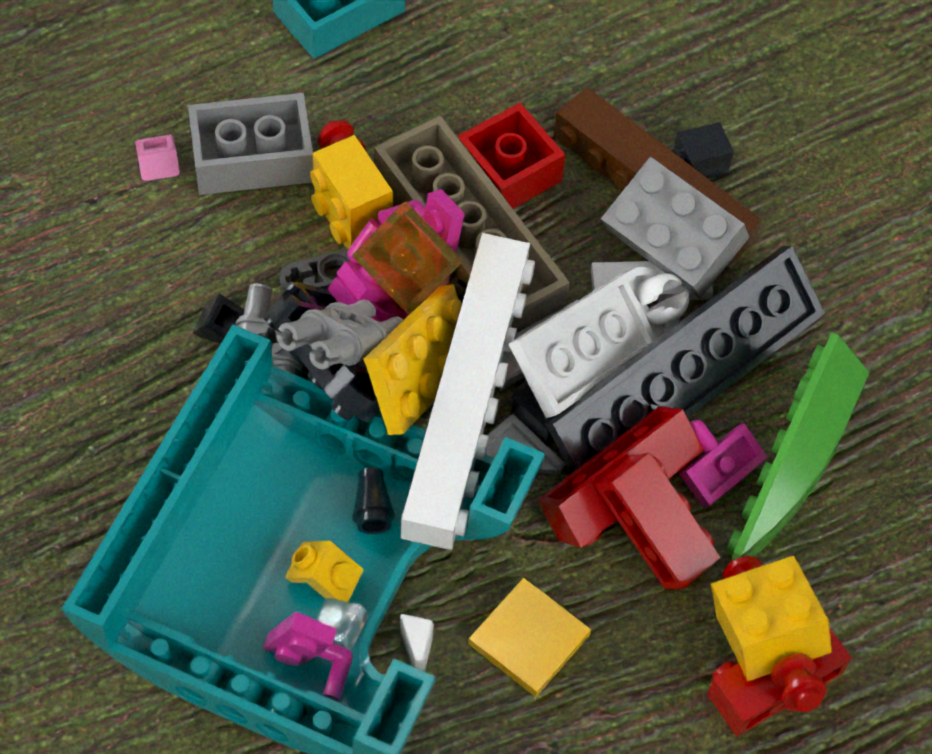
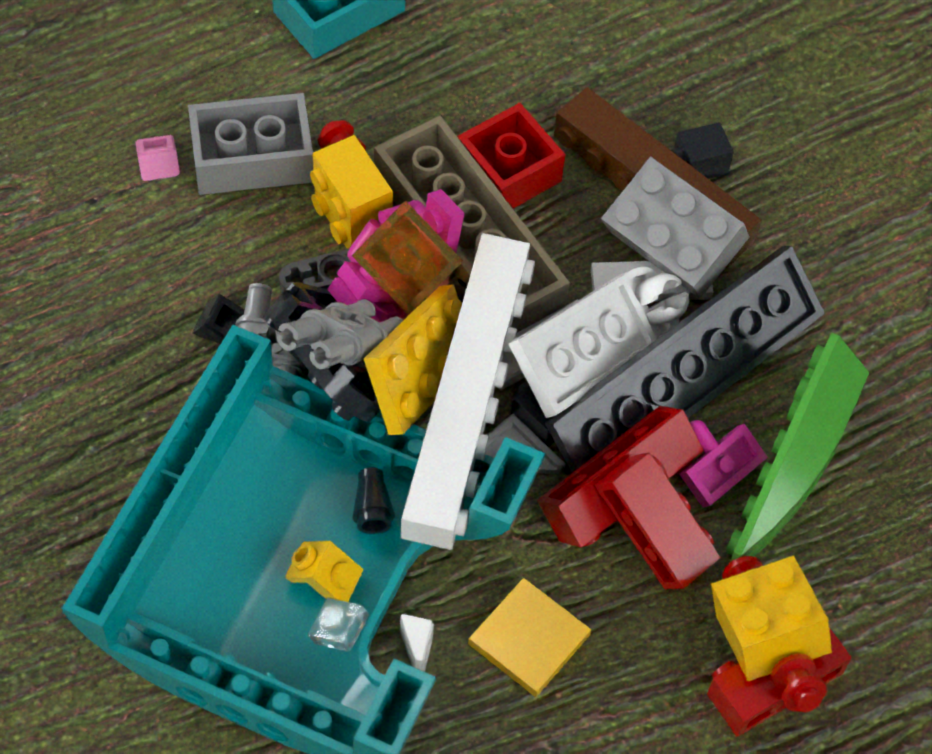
dark pink plate [263,612,353,702] -> none

